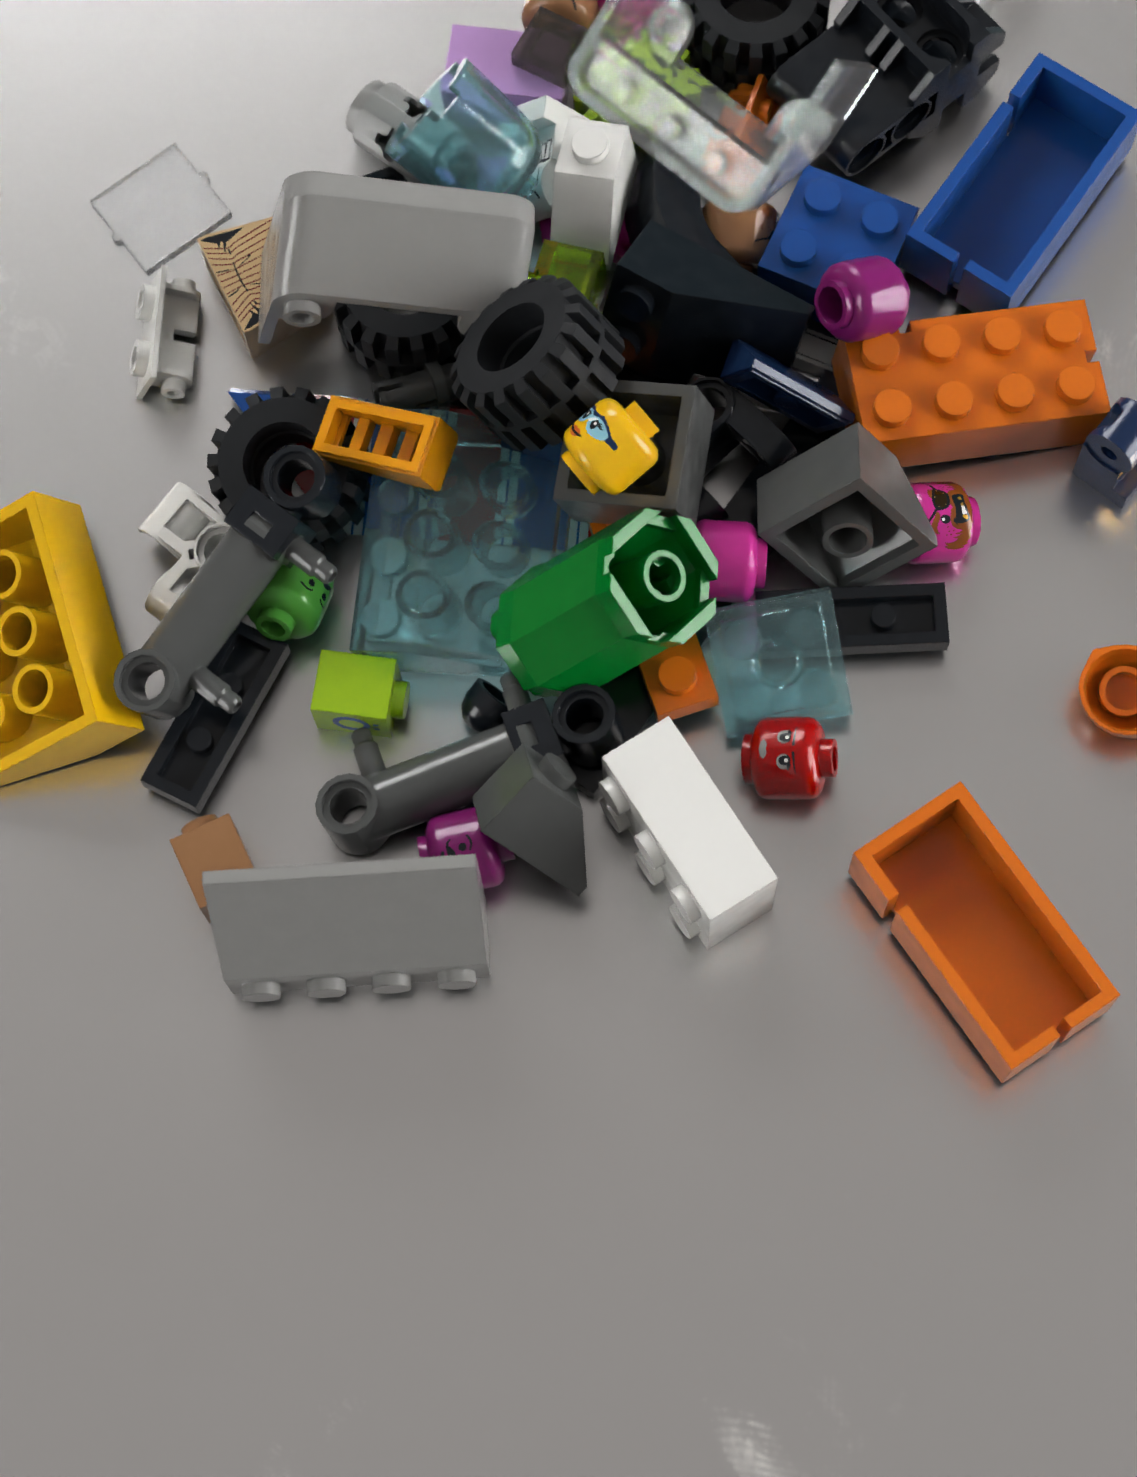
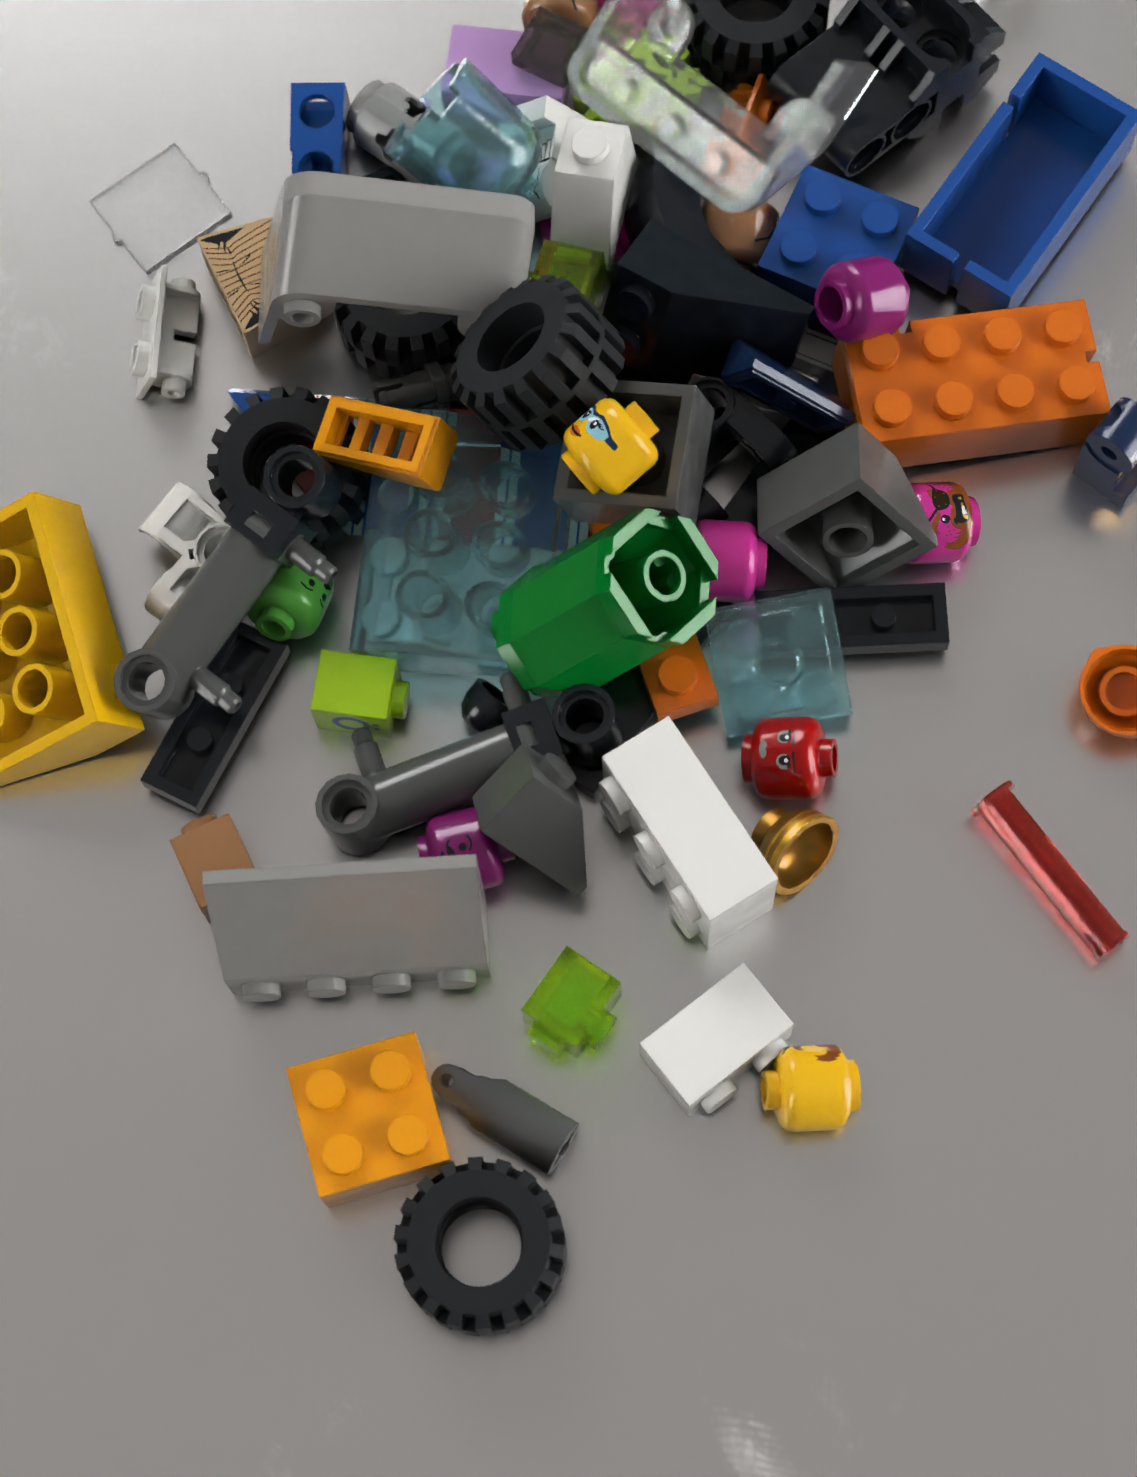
orange piece [848,781,1120,1084] -> none
none -> light orange brick [286,1031,453,1208]
none -> blue leg [290,82,351,175]
none -> black tyre [394,1157,567,1336]
none -> dark grey piece [431,1064,579,1175]
none -> clear neon green brick [521,946,622,1059]
none -> white brick [640,962,794,1117]
none -> pearl gold piece [751,807,839,896]
none -> yellow head [760,1044,861,1132]
none -> clear red pin [970,780,1130,961]

